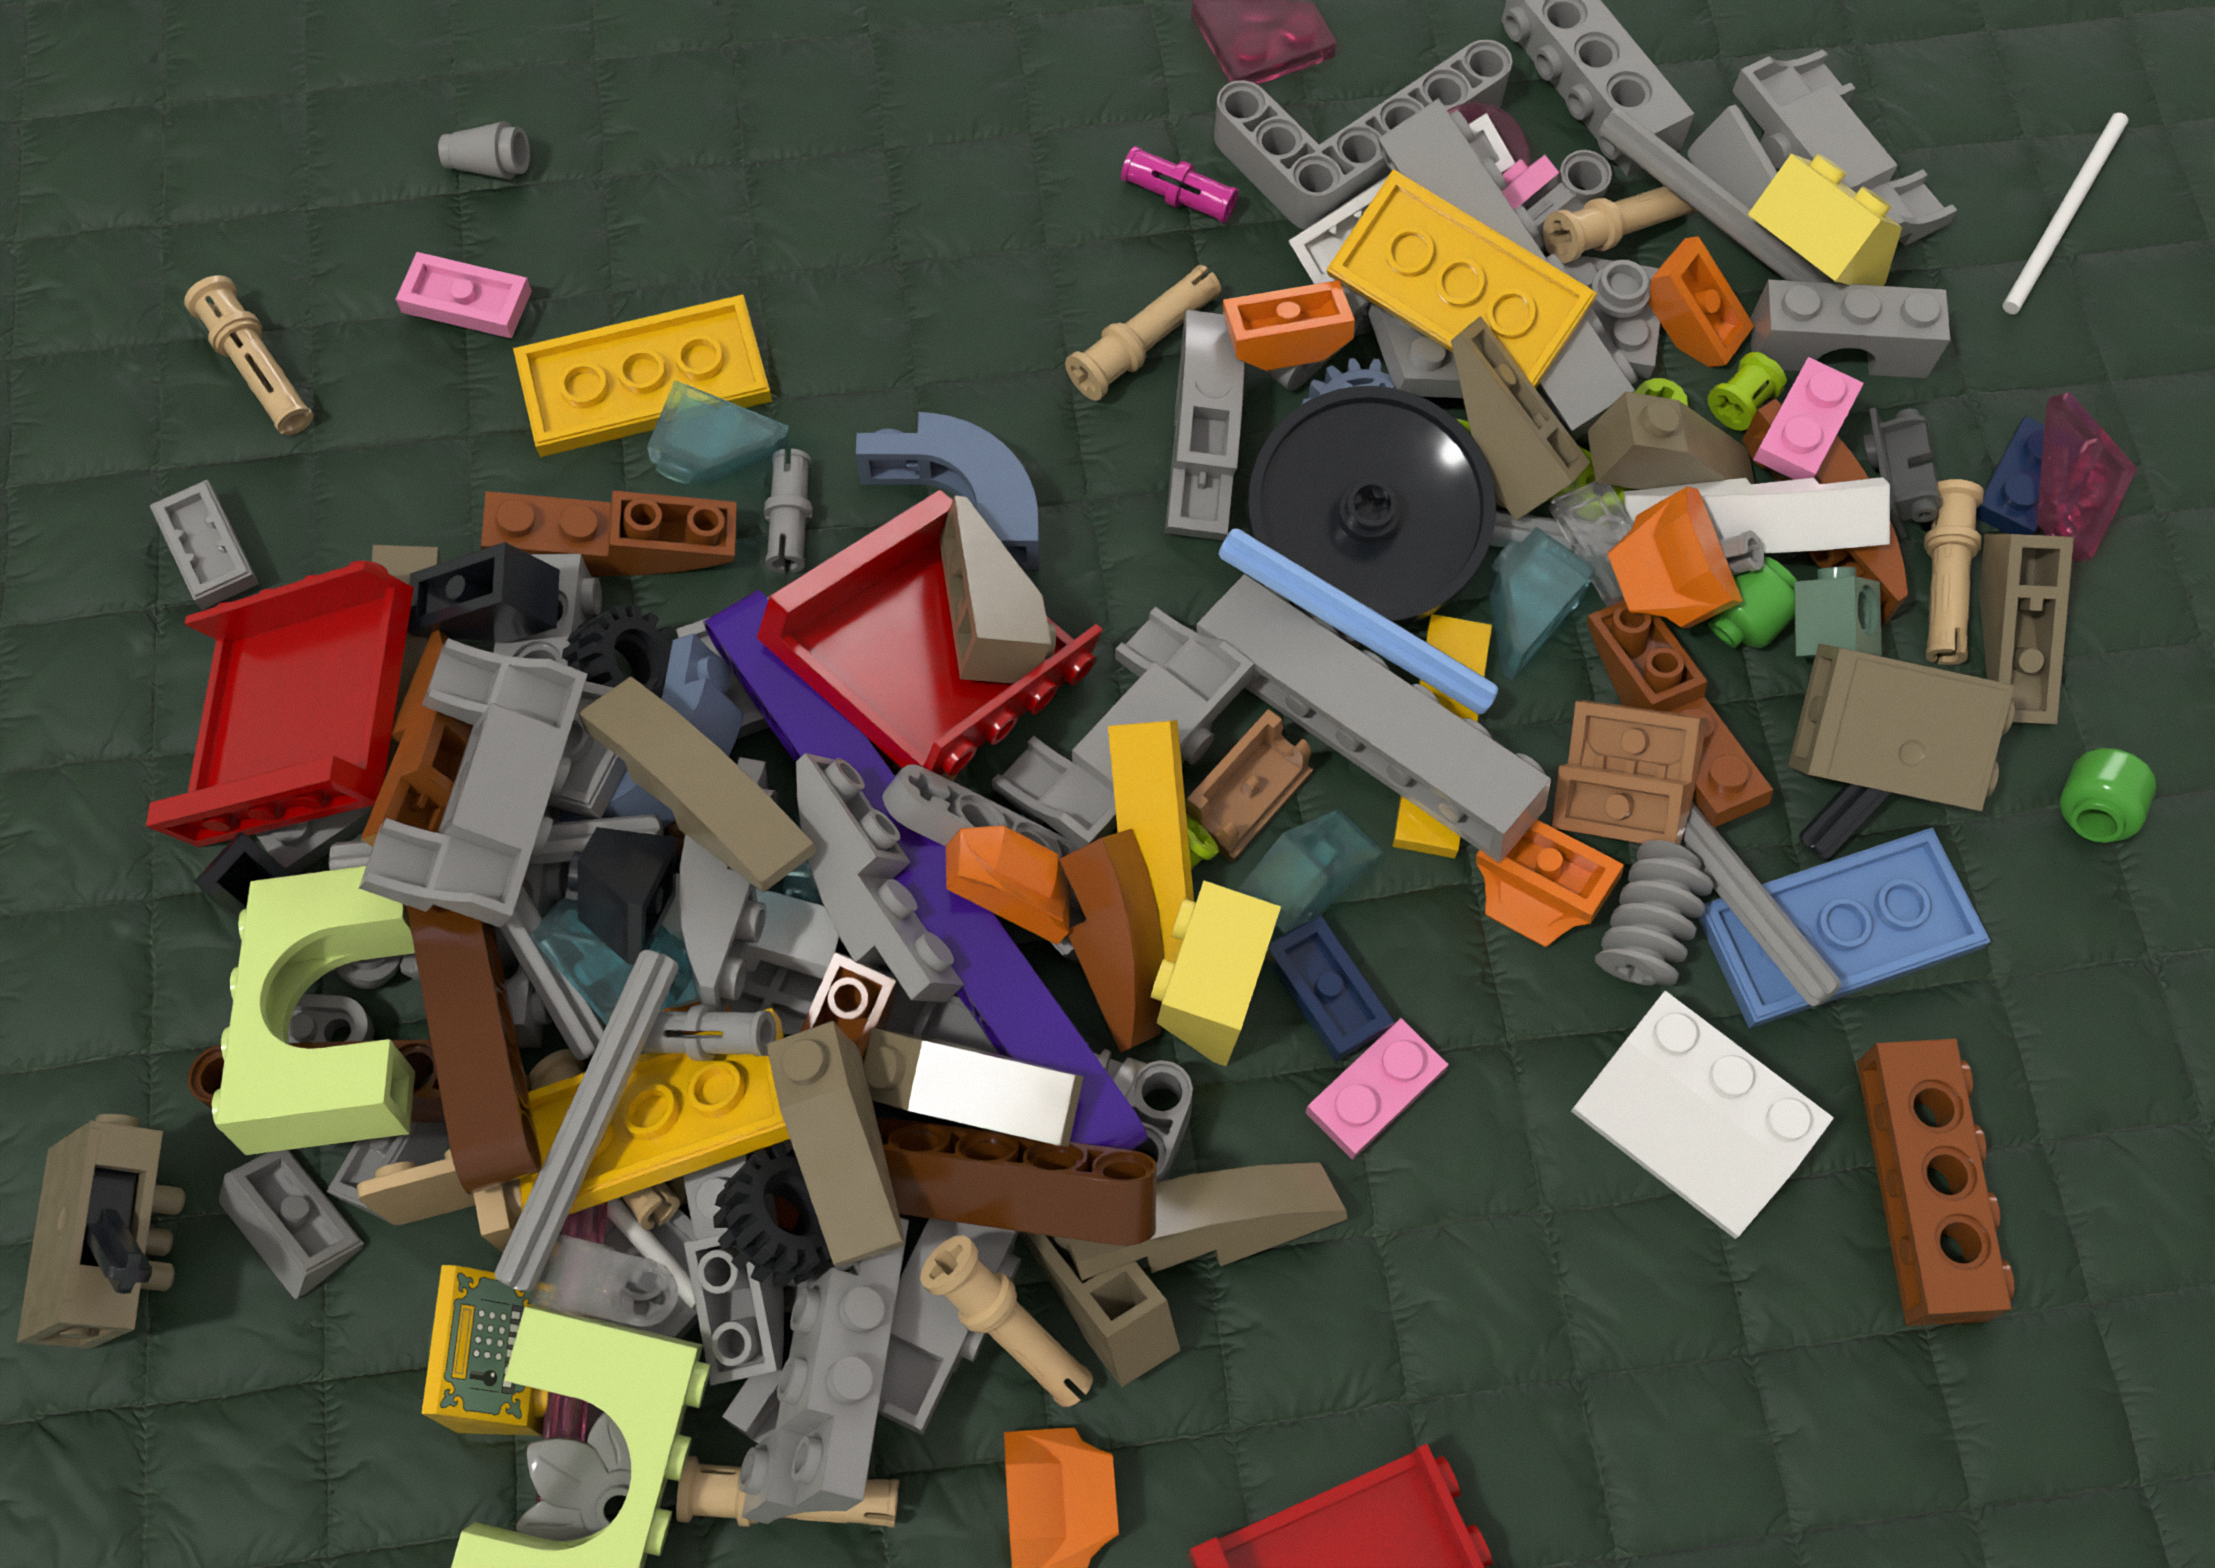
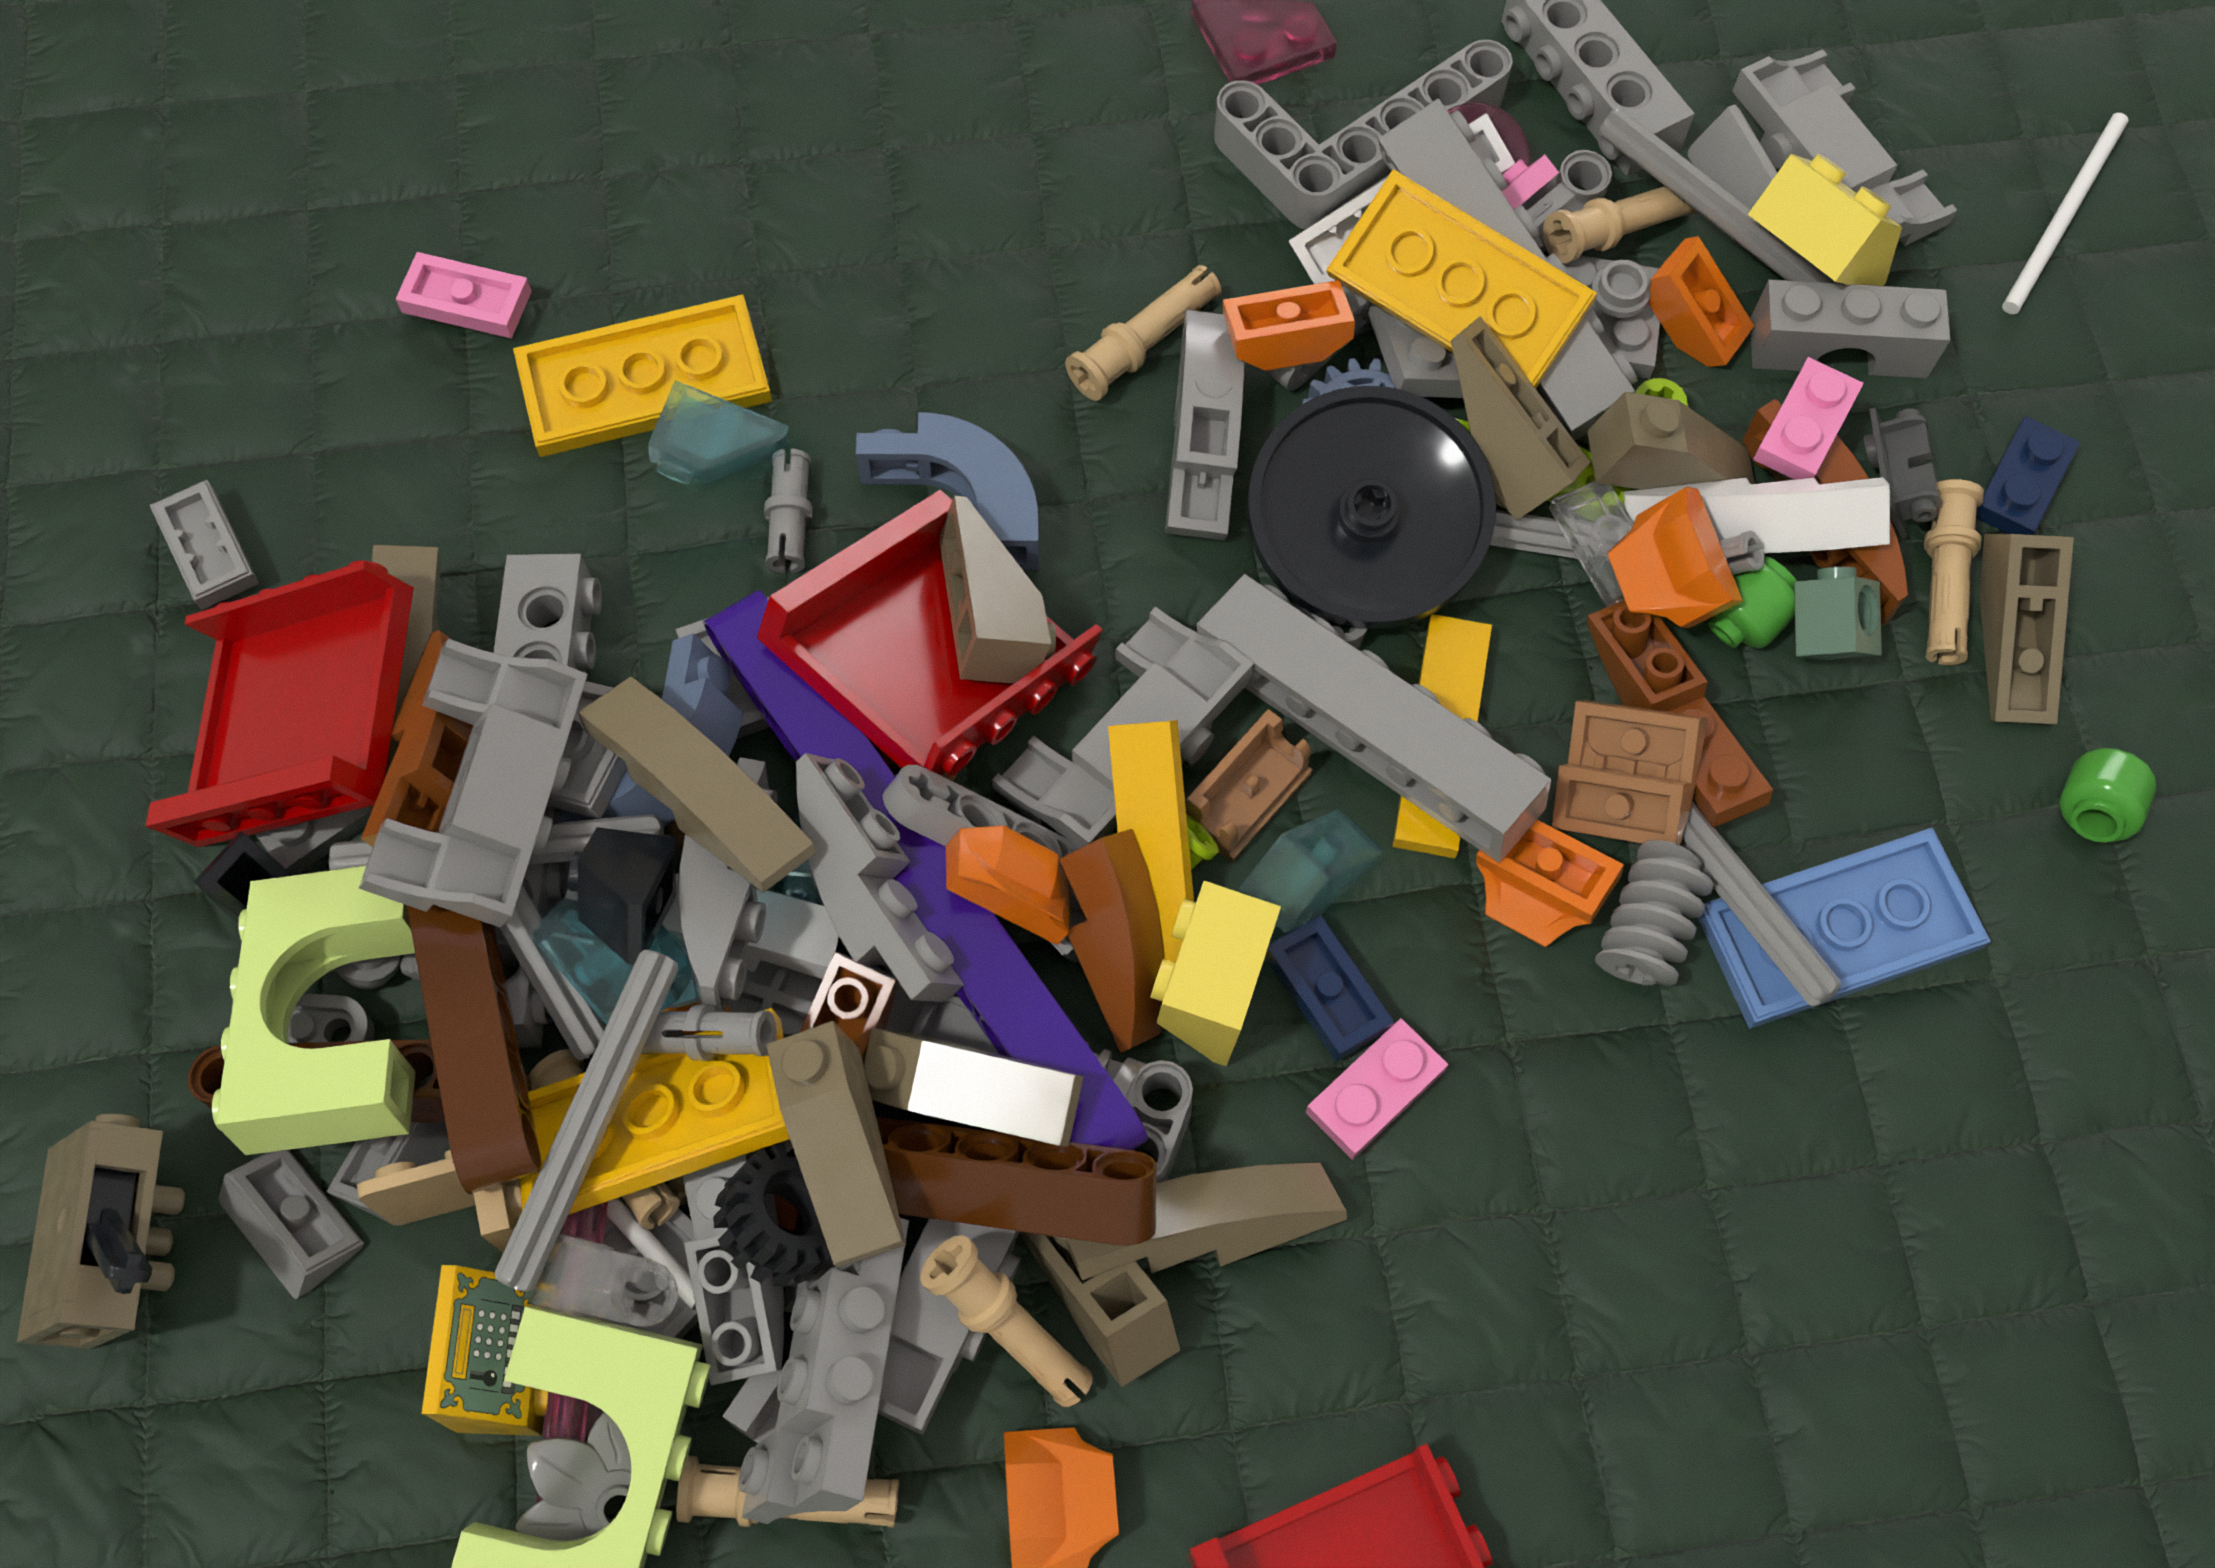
tan pin [184,275,313,436] -> none
black slope [407,542,560,643] -> none
light grey cone [438,121,530,180] -> none
dark orange slope [481,490,737,576] -> none
black tyre [562,605,674,699] -> none
dark pink pin [1121,146,1239,223] -> none
light blue axle [1218,529,1499,714] -> none
clear light blue slope [1490,527,1596,681] -> none
white slope [1571,991,1834,1239] -> none
lime bush [1708,352,1787,431] -> none
dark tan piece [1788,643,2015,860] -> none
dark orange brick [1856,1039,2014,1327] -> none
clear pink wing [2037,392,2138,562] -> none

